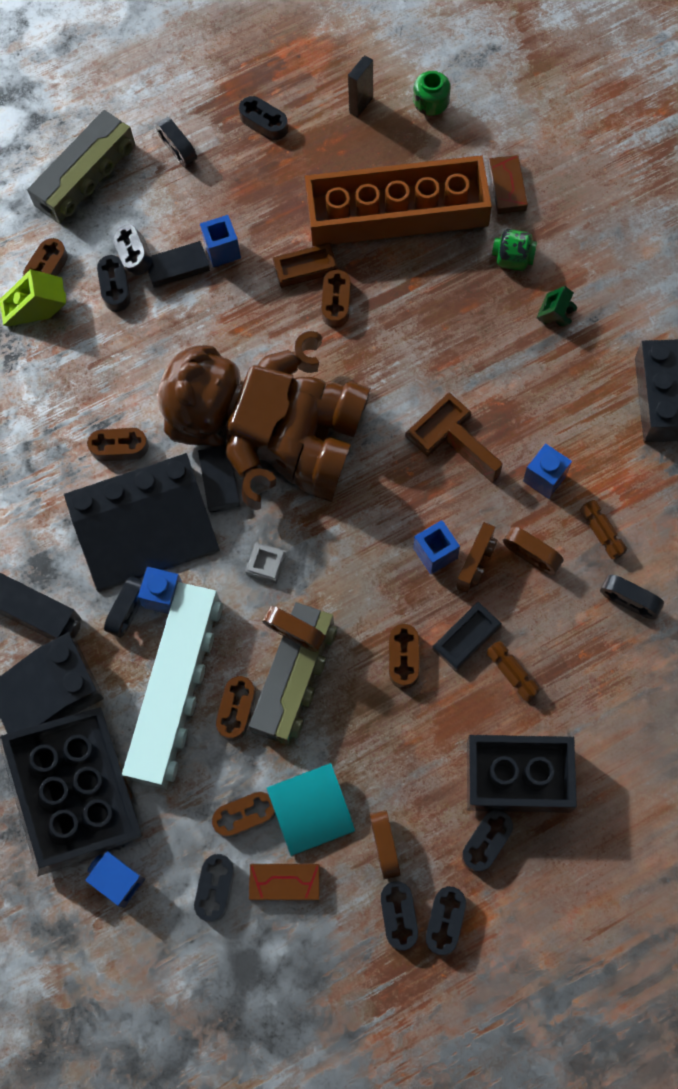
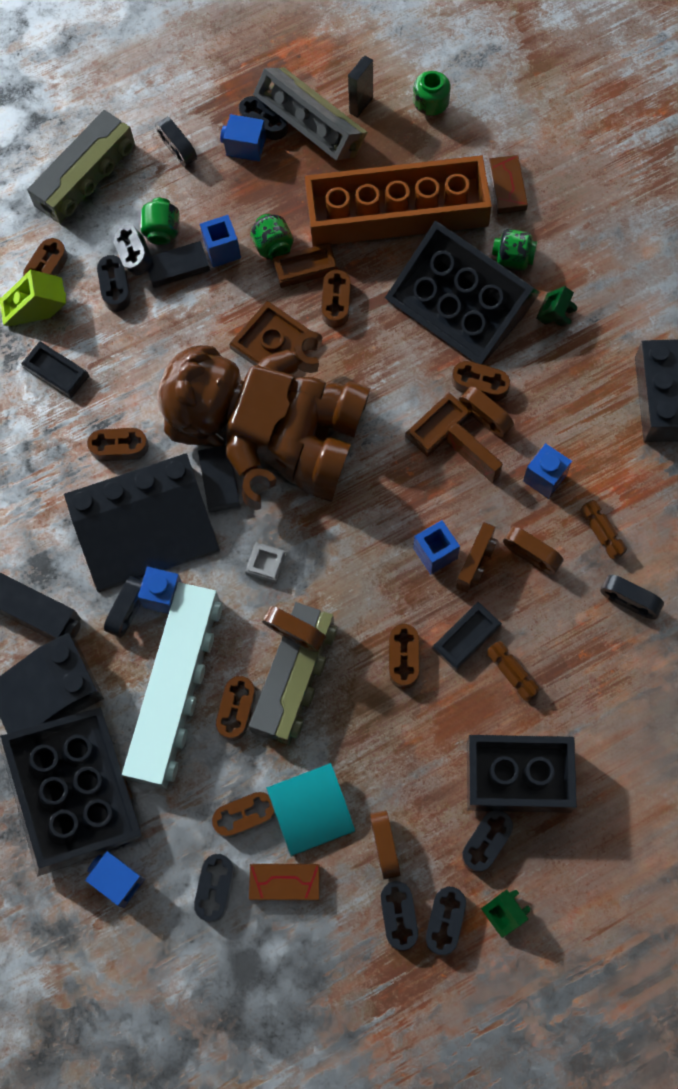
none -> black tile [21,341,89,399]
none -> green head [140,197,180,245]
none -> blue brick [220,114,266,162]
none -> reddish brown tile [229,301,311,365]
none -> green head [250,214,294,260]
none -> dark grey piece [253,67,368,161]
none -> black slope [385,220,541,365]
none -> reddish brown beam [452,361,510,401]
none -> reddish brown beam [459,387,514,437]
none -> dark green tile [481,889,530,938]

